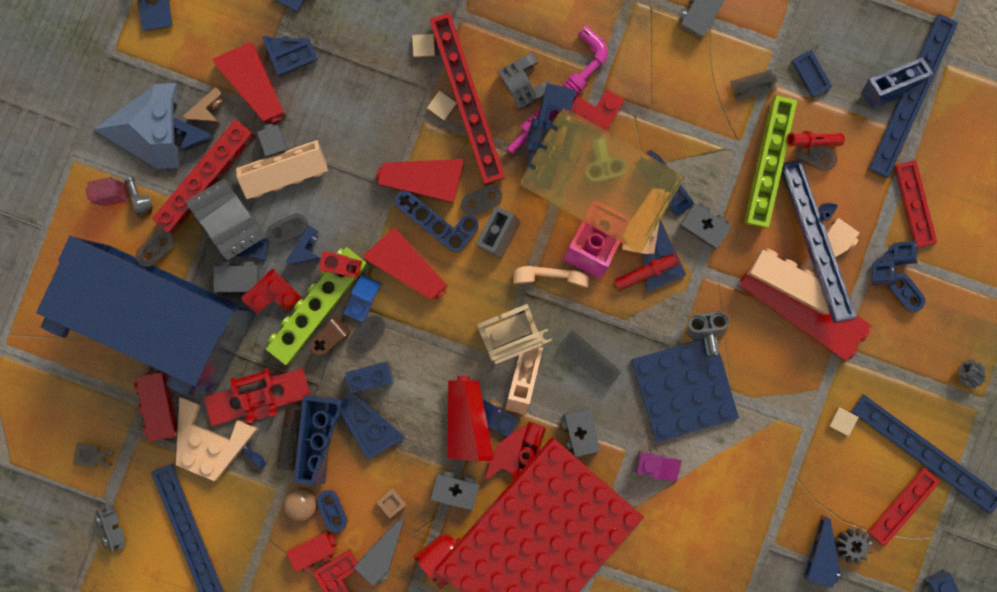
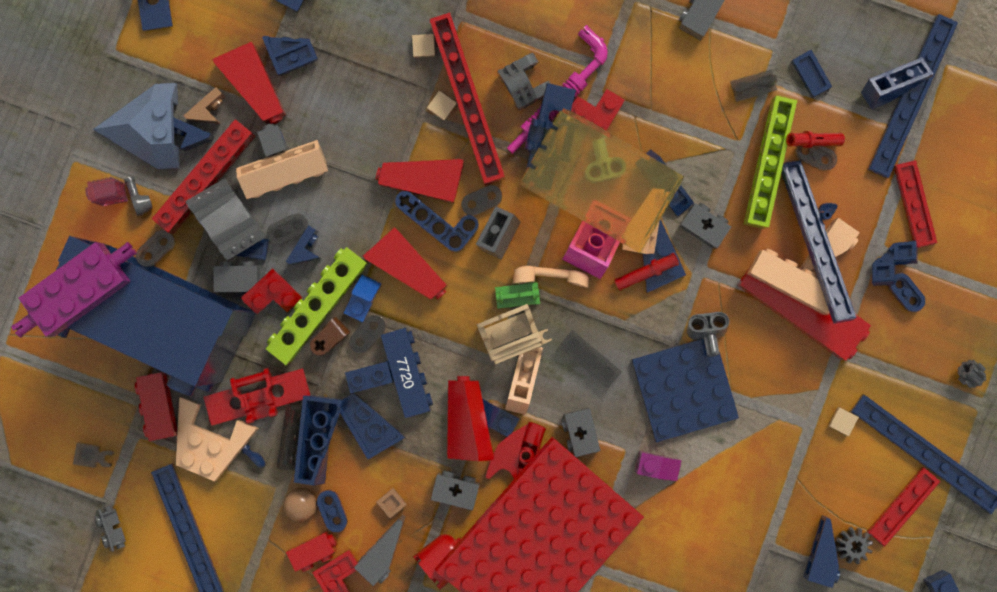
red leg [318,251,362,278] -> none
none -> magenta brick [11,242,137,338]
none -> dark blue brick [381,328,434,418]
none -> bright green hinge [495,282,540,309]

